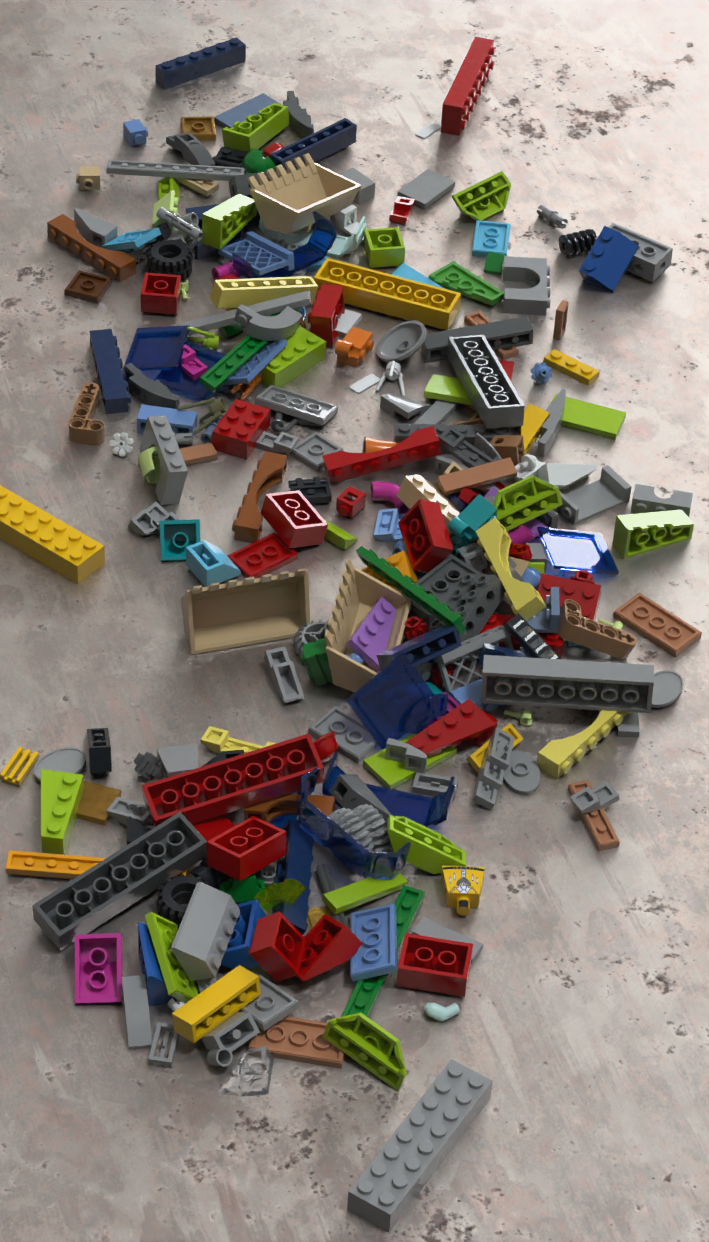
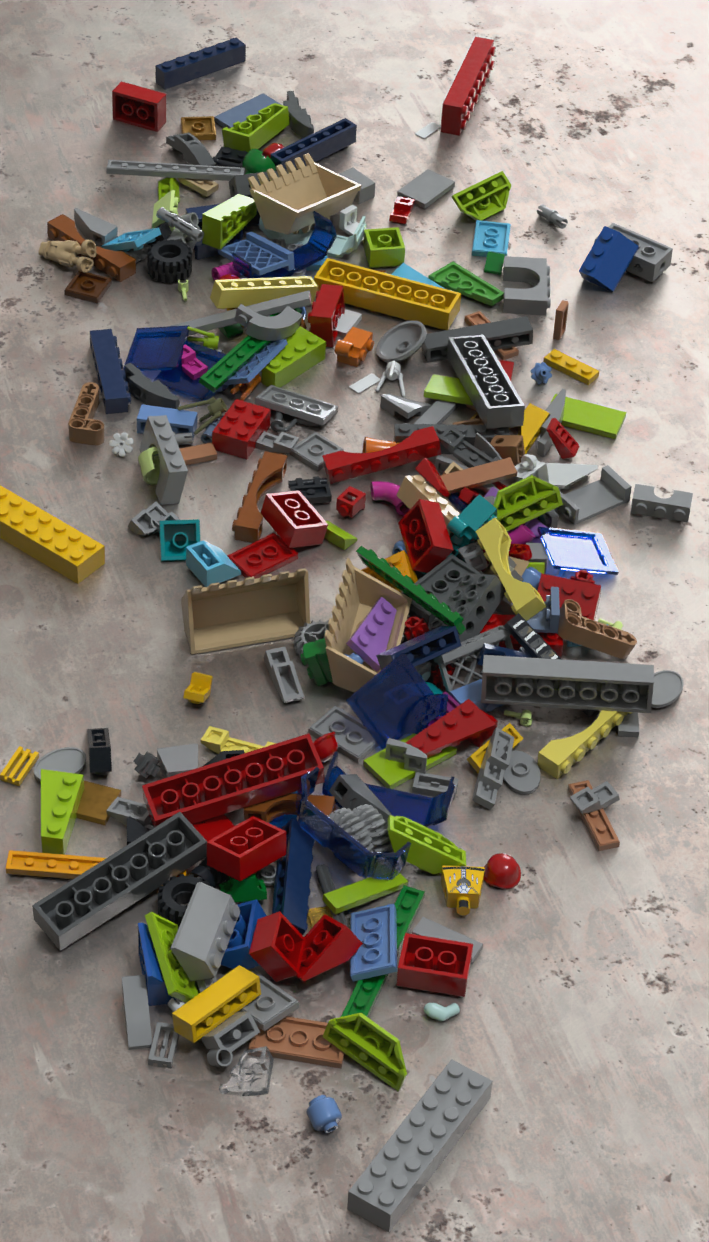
dark pink slope [75,933,123,1004] -> none
tan brick [76,166,100,190] -> none
medium blue brick [123,119,148,147] -> none
red brick [141,273,181,315] -> none
clear neon green tile [254,879,307,911] -> none
light blue slope [373,508,406,543] -> none
black piece [559,229,597,256] -> none
lime wedge [612,510,694,559] -> none
nougat tile [613,593,702,657] -> none
none -> tan piece [38,239,97,272]
none -> red brick [112,81,166,132]
none -> yellow bracket [183,672,213,704]
none -> medium blue head [306,1095,342,1133]
none -> red slope [415,458,450,497]
none -> red helmet [484,853,521,889]
none -> red slope [546,418,580,459]

